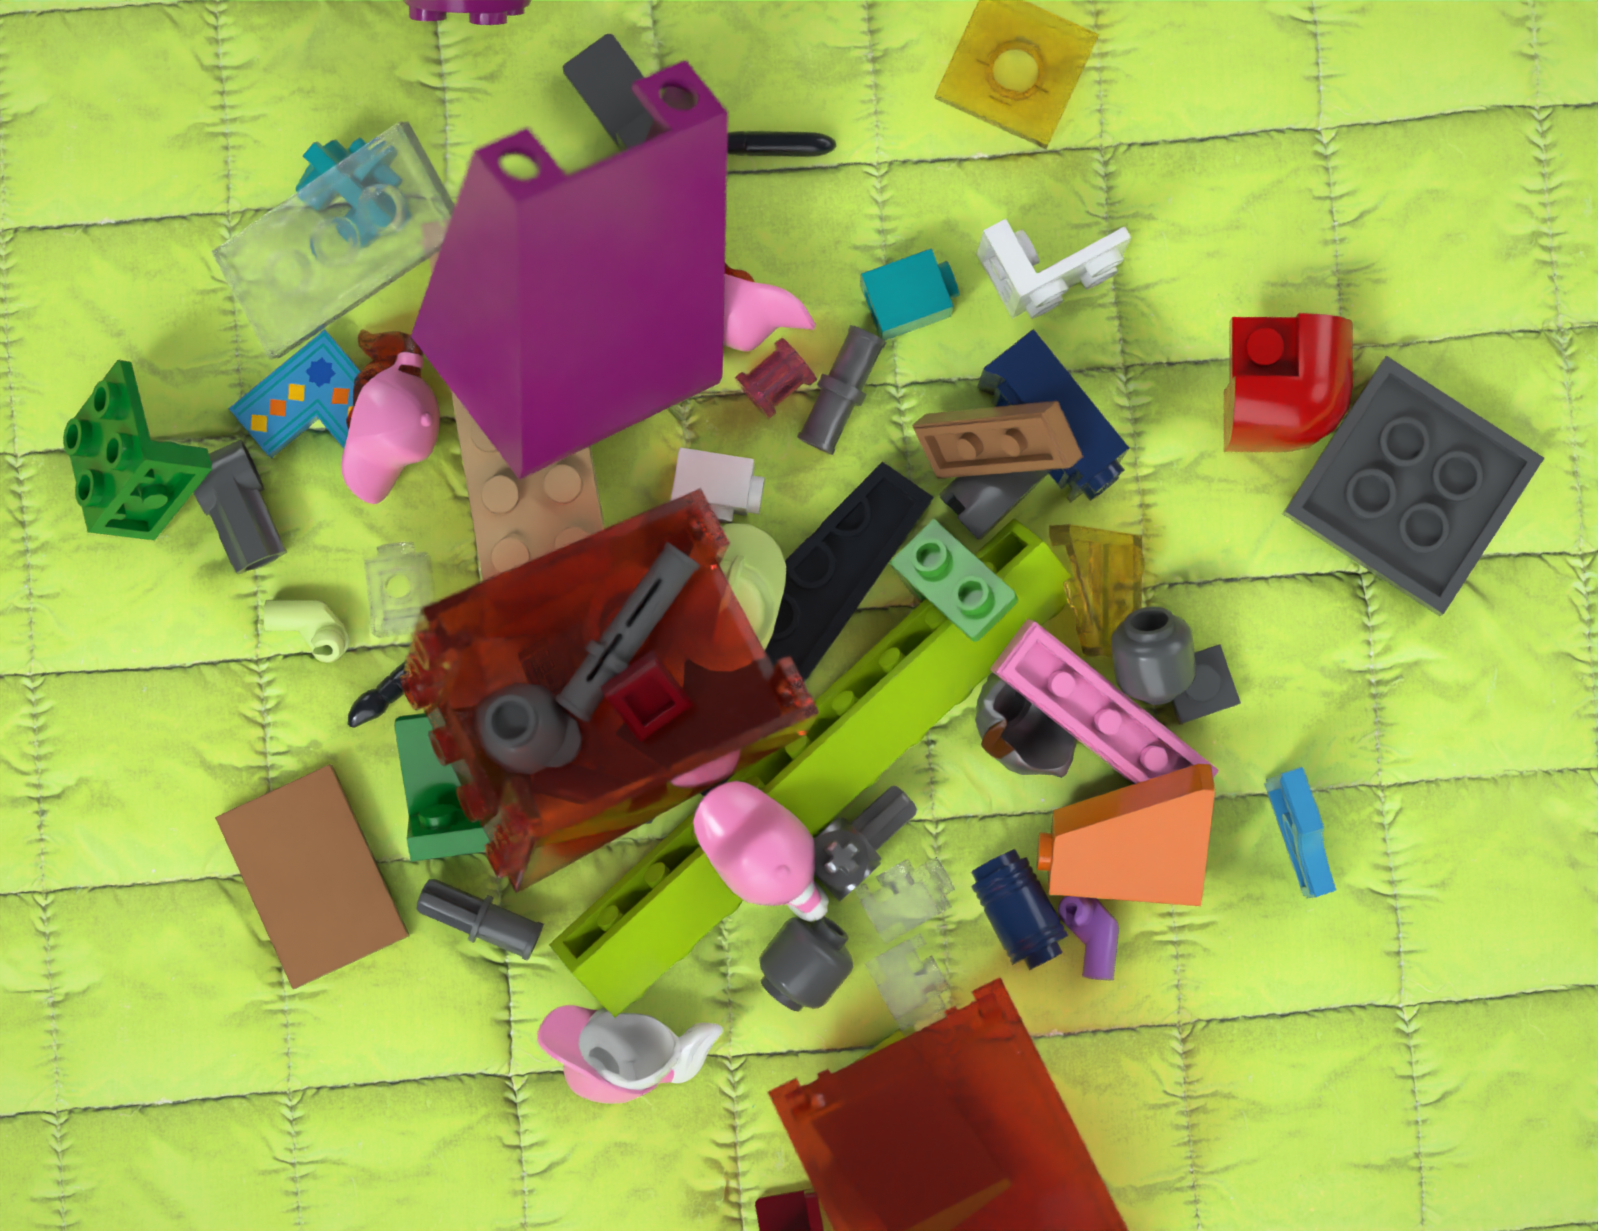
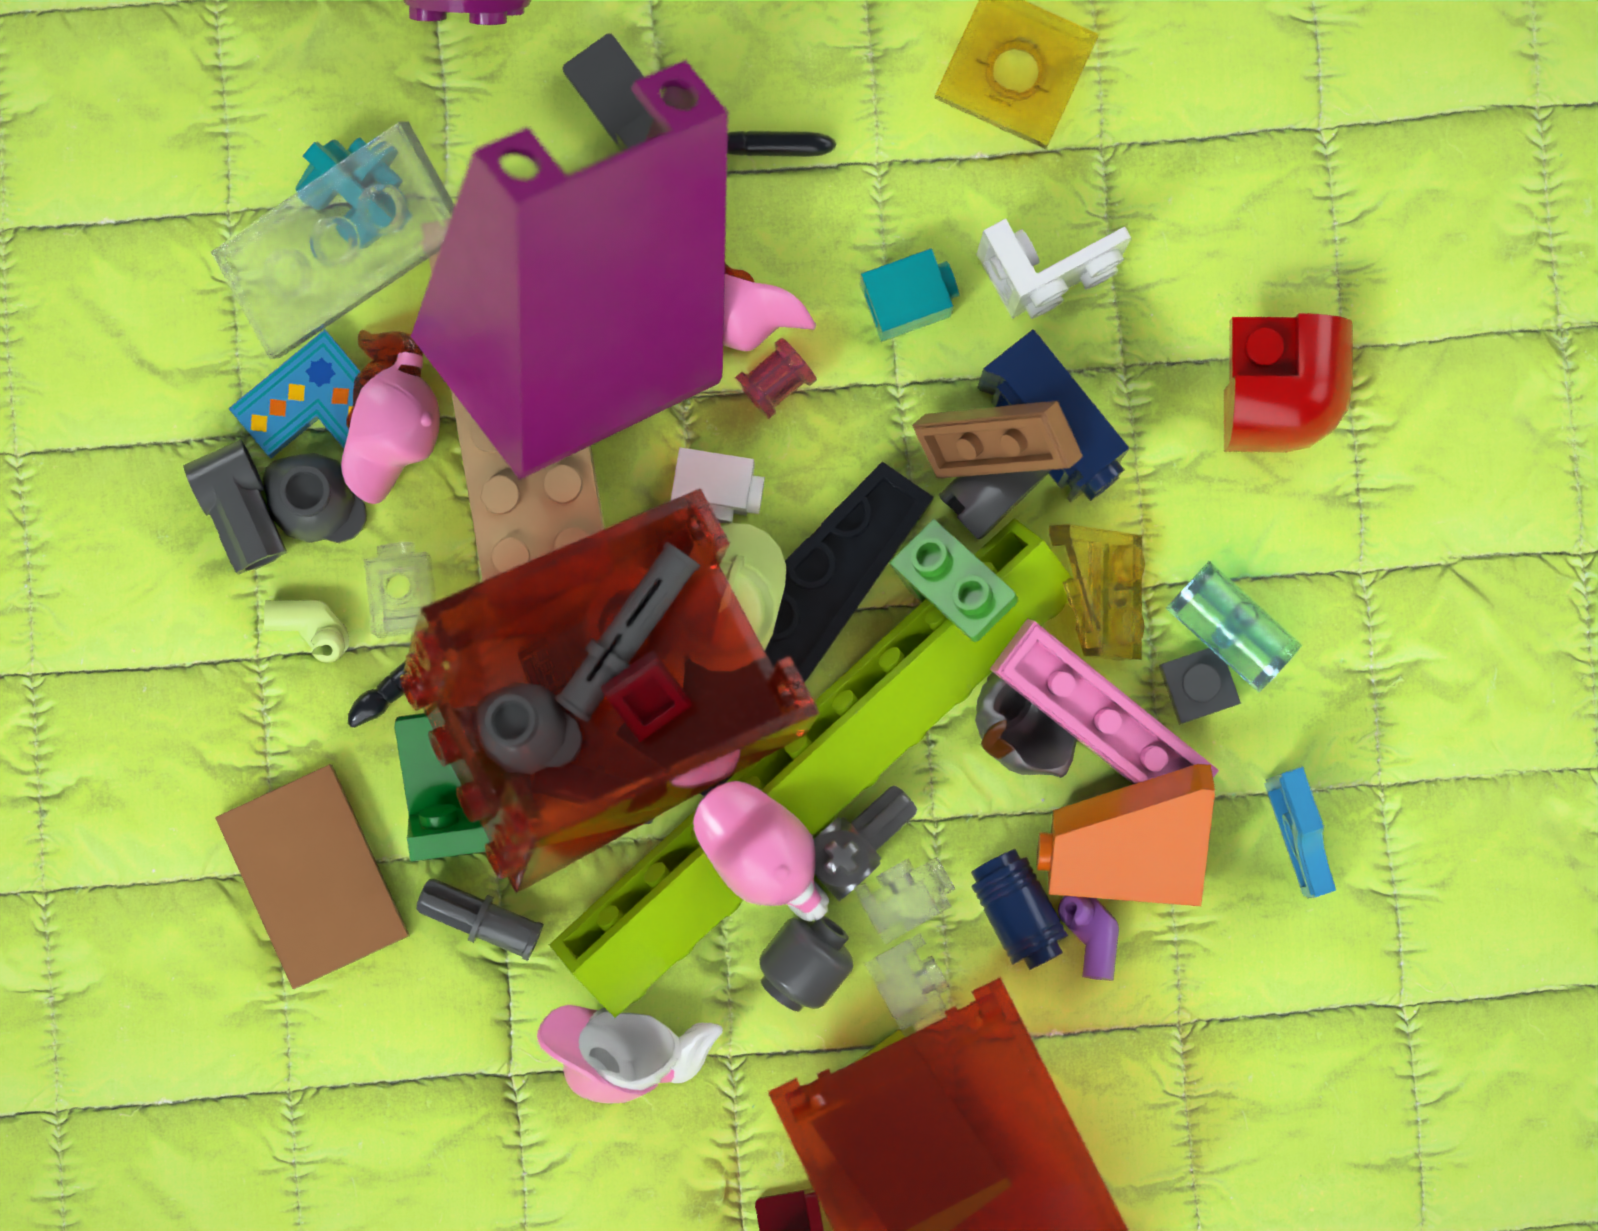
green bracket [63,360,212,541] -> none
flat silver pin [797,325,886,455] -> none
dark grey head [1111,607,1196,705] -> none
dark grey plate [1282,356,1544,616] -> none
none -> dark grey piece [263,453,367,543]
none -> clear light blue brick [1166,561,1302,692]

